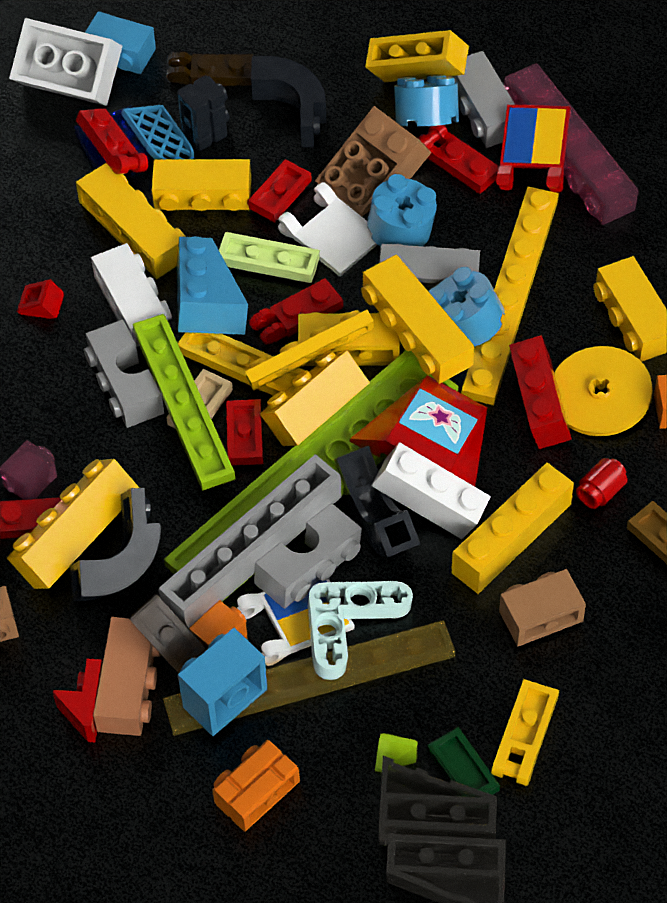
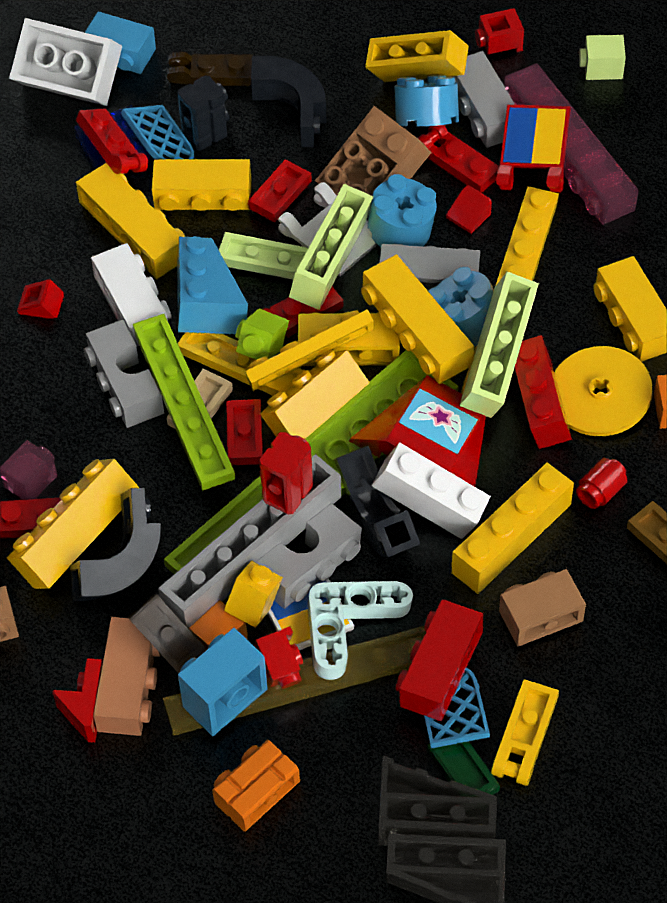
lime slope [375,733,418,772] -> none
none -> yellow brick [224,561,283,628]
none -> lime brick [235,308,289,360]
none -> red brick [254,626,303,689]
none -> red brick [259,432,313,515]
none -> yellowish green brick [289,184,374,310]
none -> red brick [396,599,483,722]
none -> dark azure window [424,668,490,748]
none -> red slope [446,185,492,234]
none -> yellowish green brick [459,271,539,418]
none -> red brick [475,8,524,54]
none -> yellowish green brick [579,35,626,80]

